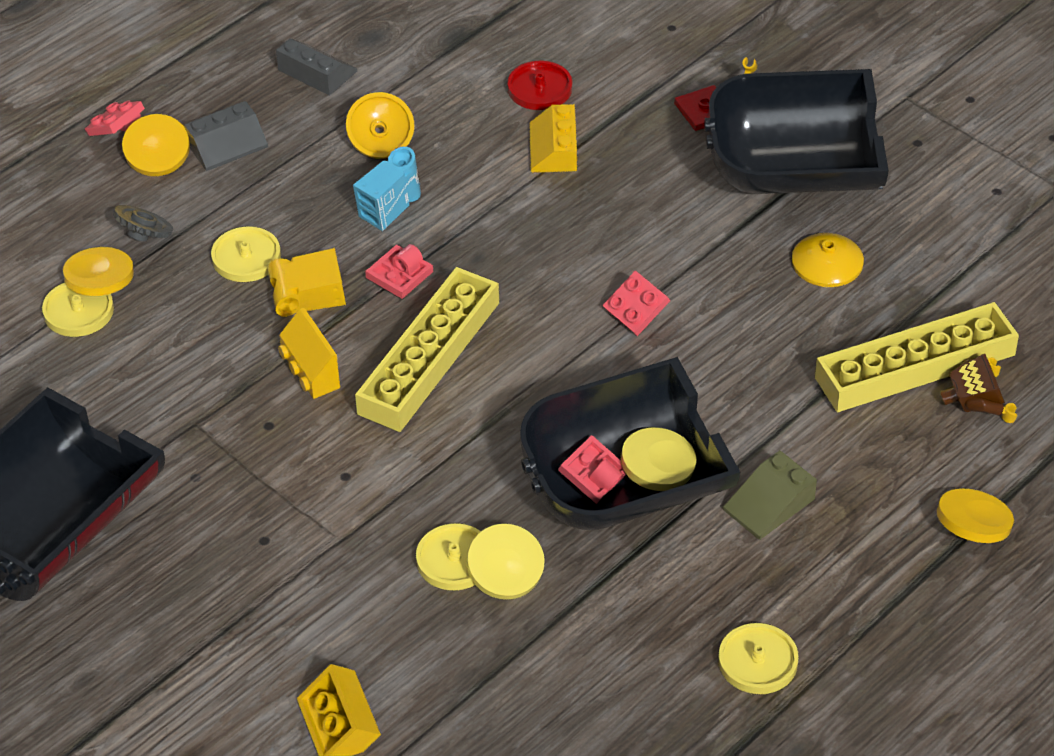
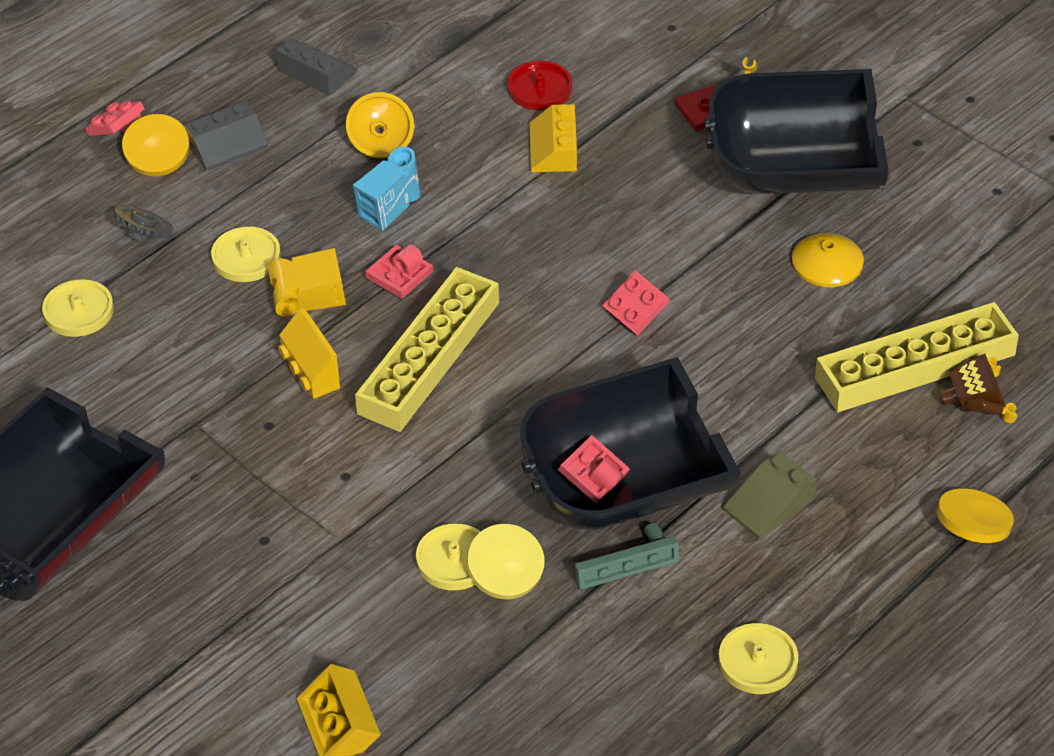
yellow piece [63,247,134,296] -> none
light yellow piece [621,428,696,491] -> none
none -> sand green piece [575,523,679,590]

